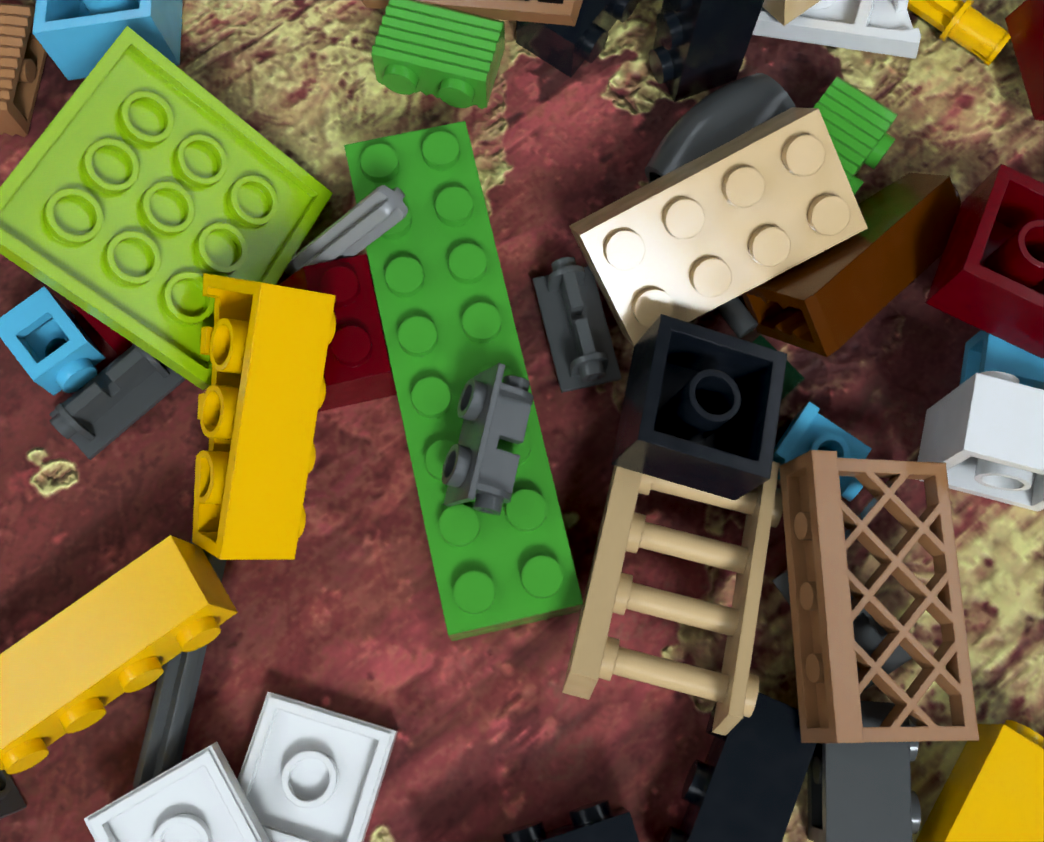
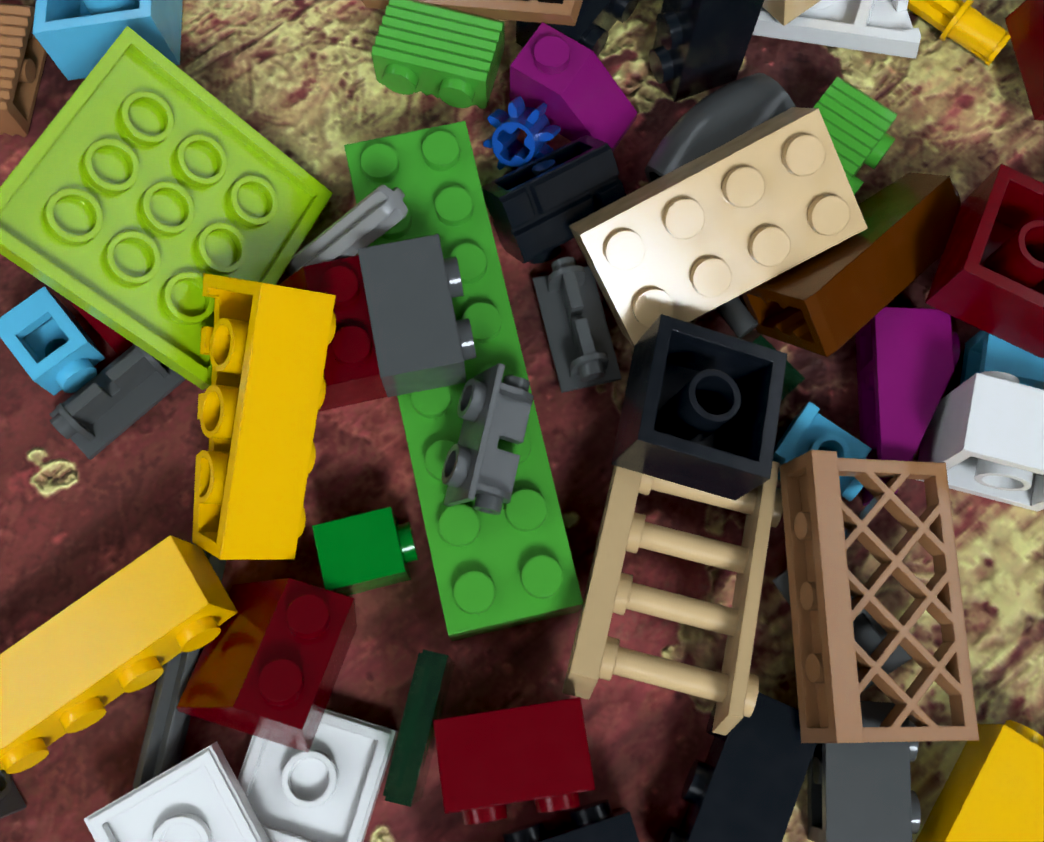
none -> dark red slope [176,578,357,753]
none -> green brick [312,506,419,596]
none -> dark grey brick [358,234,476,397]
none -> clear green tile [383,649,455,807]
none -> dark red brick [433,697,595,825]
none -> black brick [482,135,626,264]
none -> blue gear [483,96,561,170]
none -> magenta slope [510,22,638,152]
none -> magenta slope [856,307,960,506]

